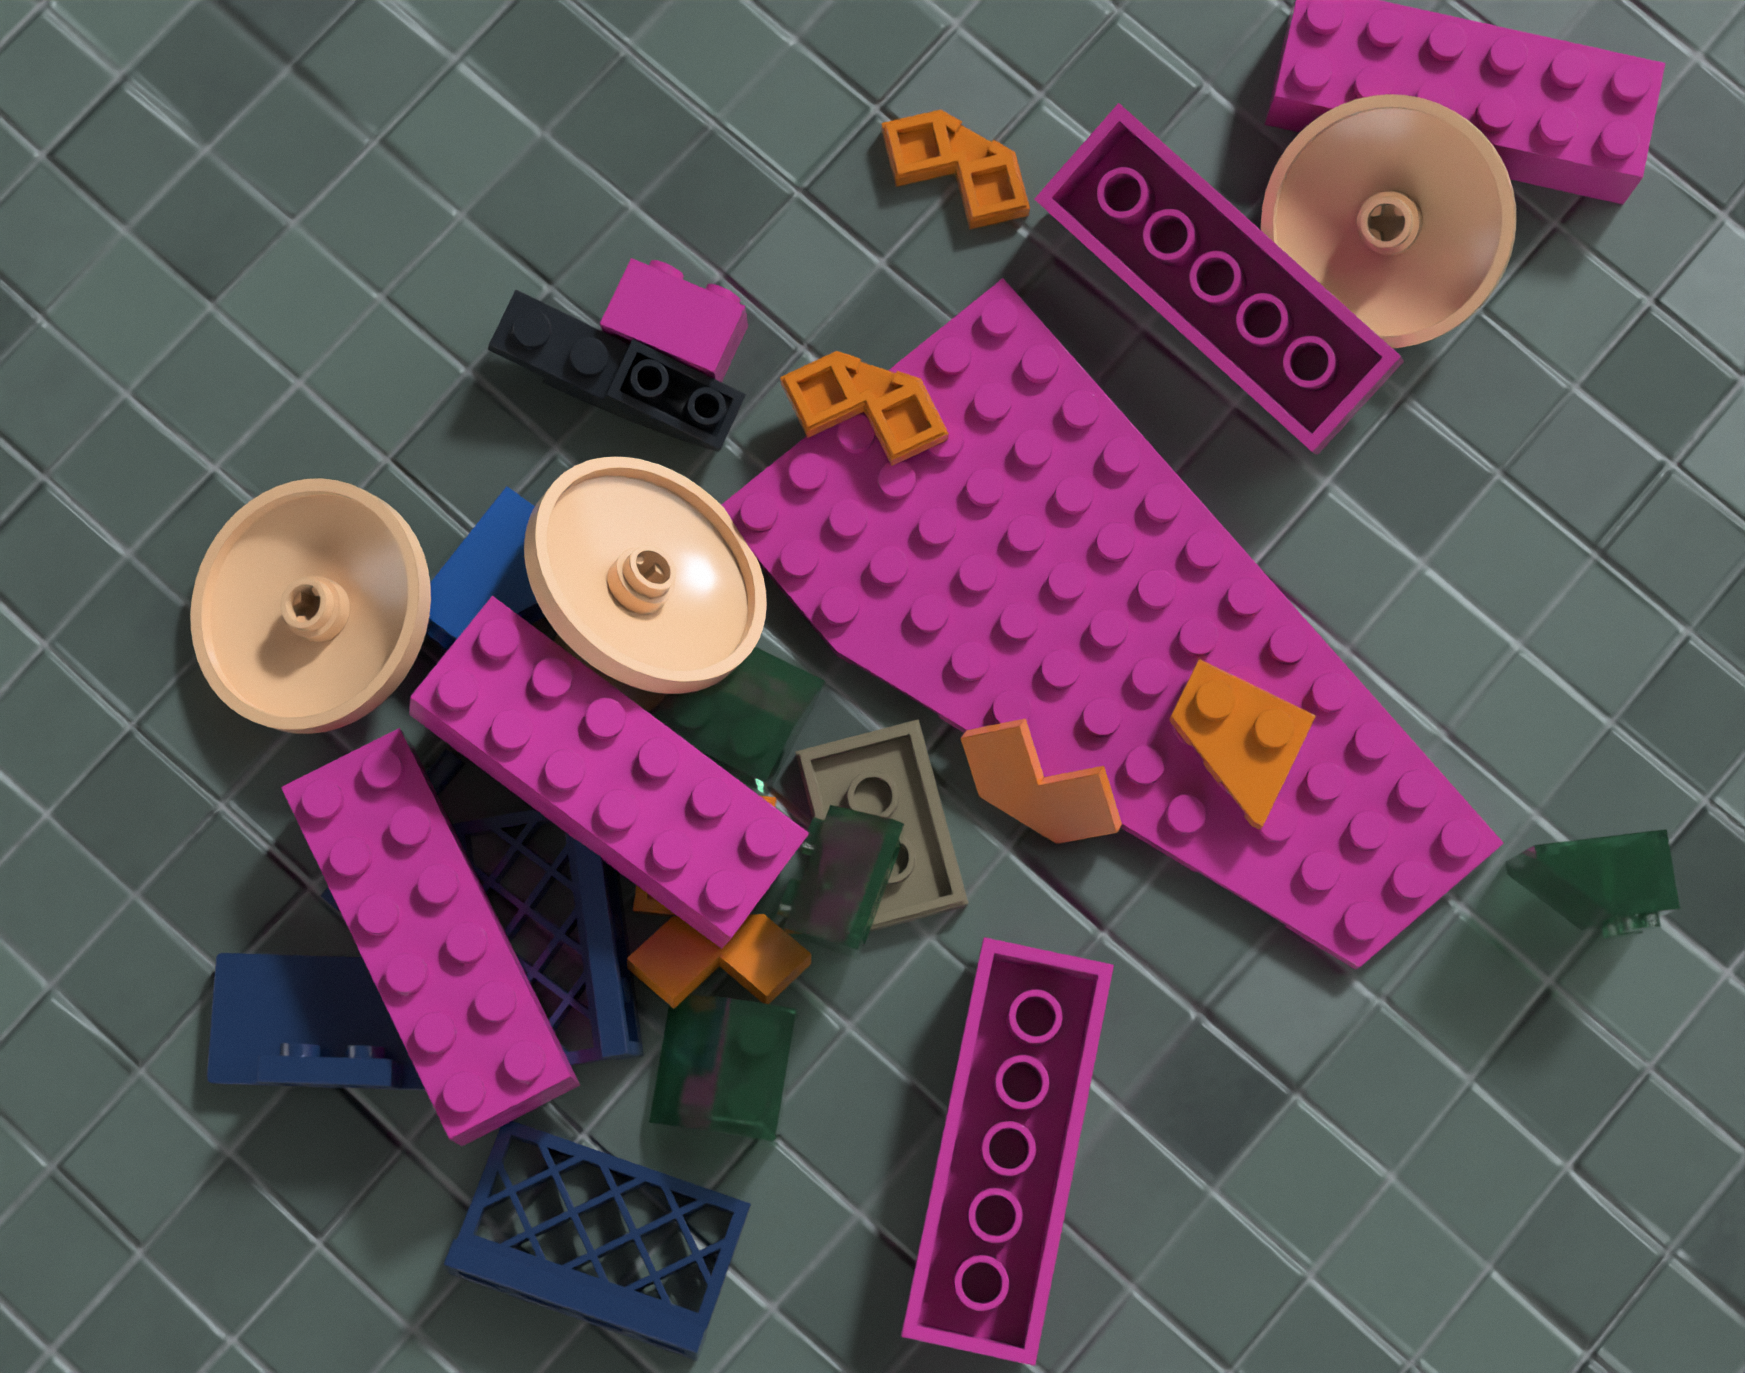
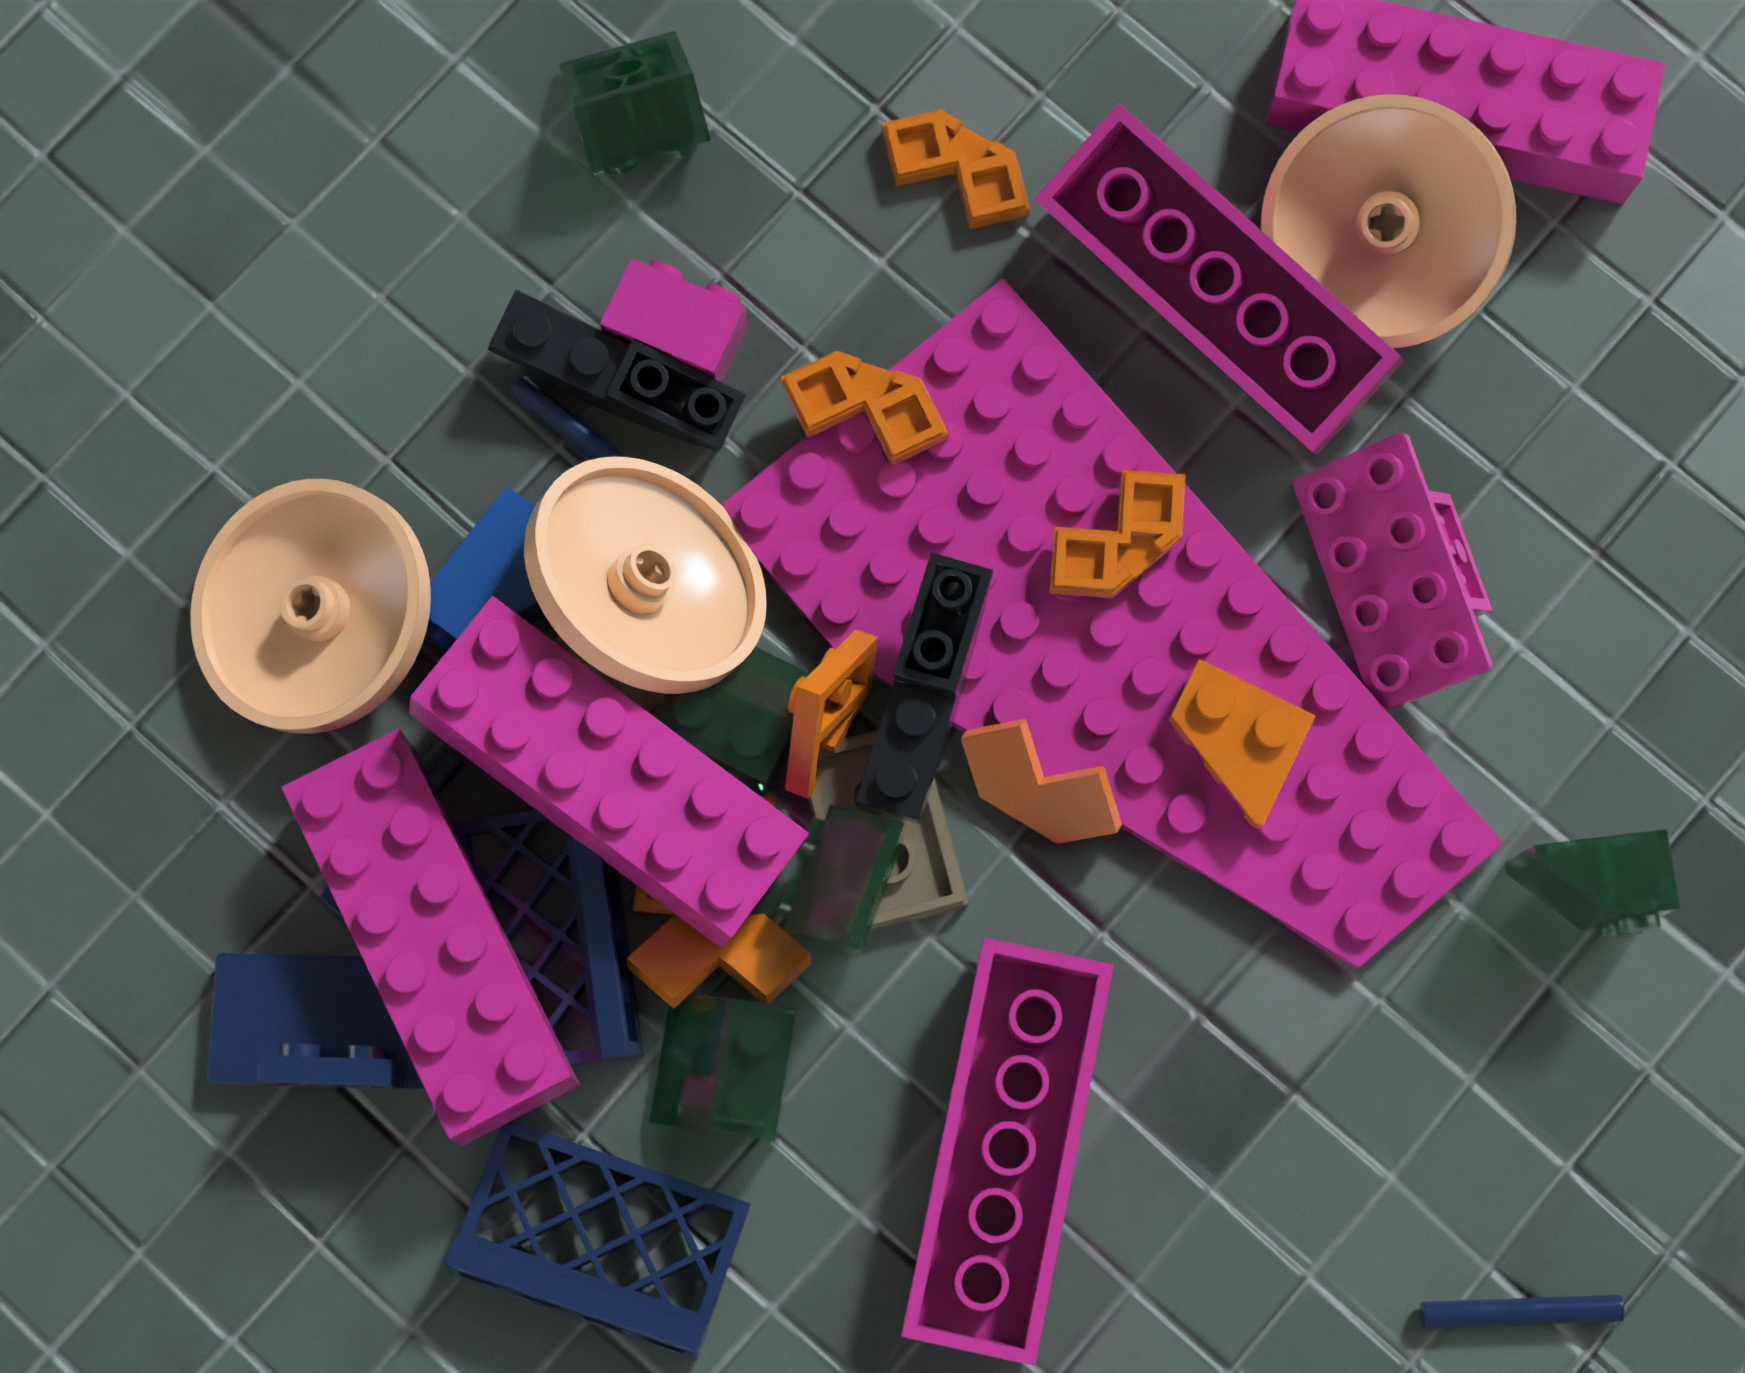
none -> dark blue bar [510,376,627,460]
none -> clear green slope [559,31,711,175]
none -> orange wing [785,629,878,799]
none -> black slope [856,552,993,824]
none -> orange tile [1049,470,1186,598]
none -> dark pink bracket [1293,433,1493,711]
none -> dark blue bar [1420,1295,1624,1329]

